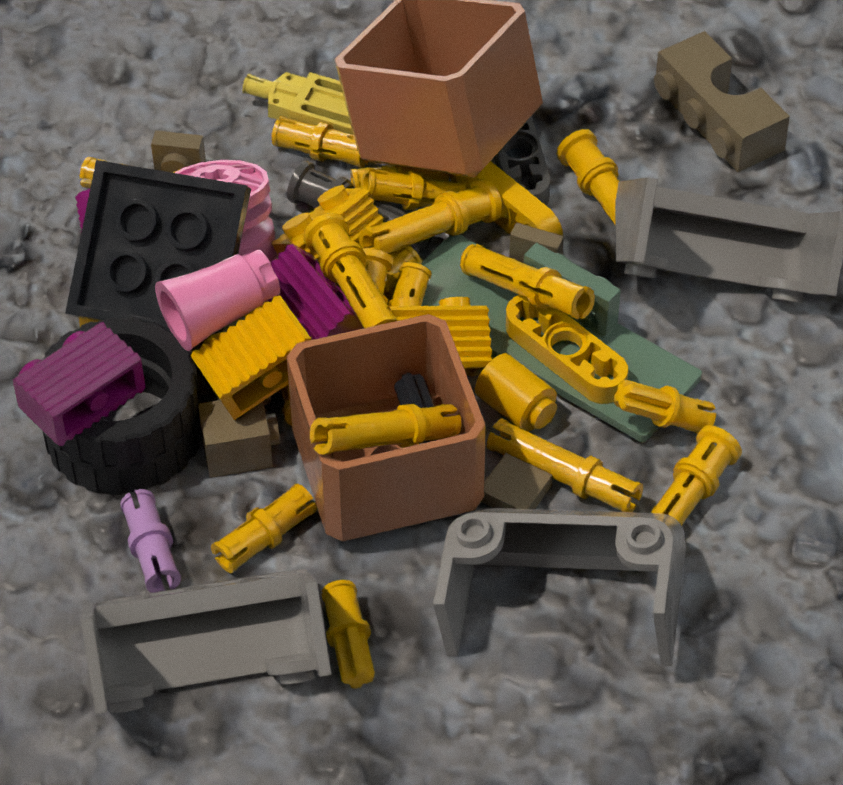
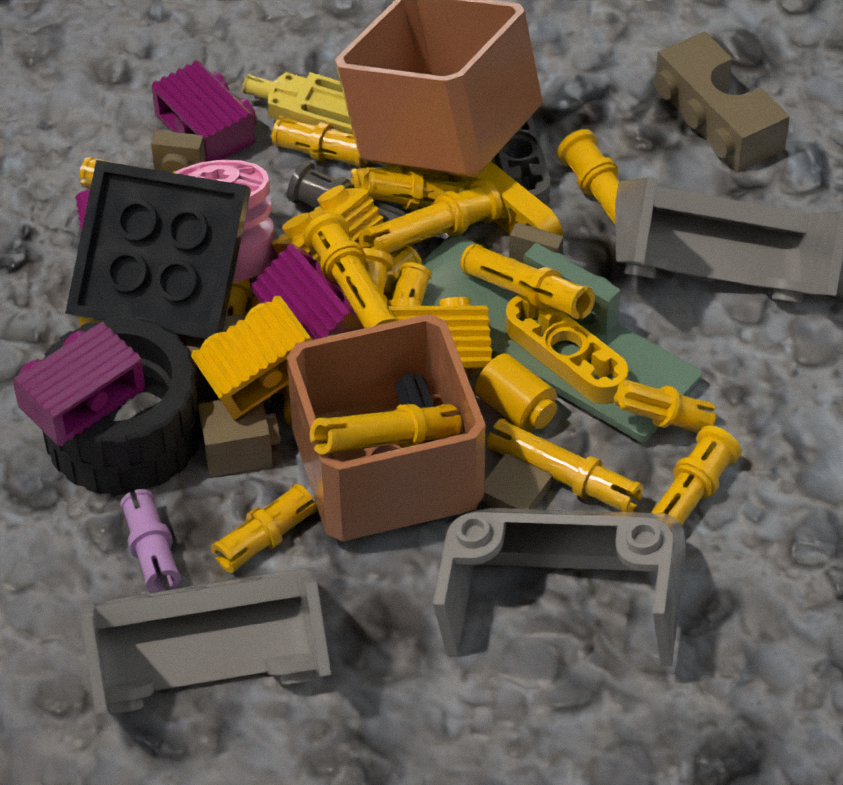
bright pink plant [155,249,280,351] -> none
yellow axle [321,580,375,689] -> none
none -> magenta brick [151,60,257,162]

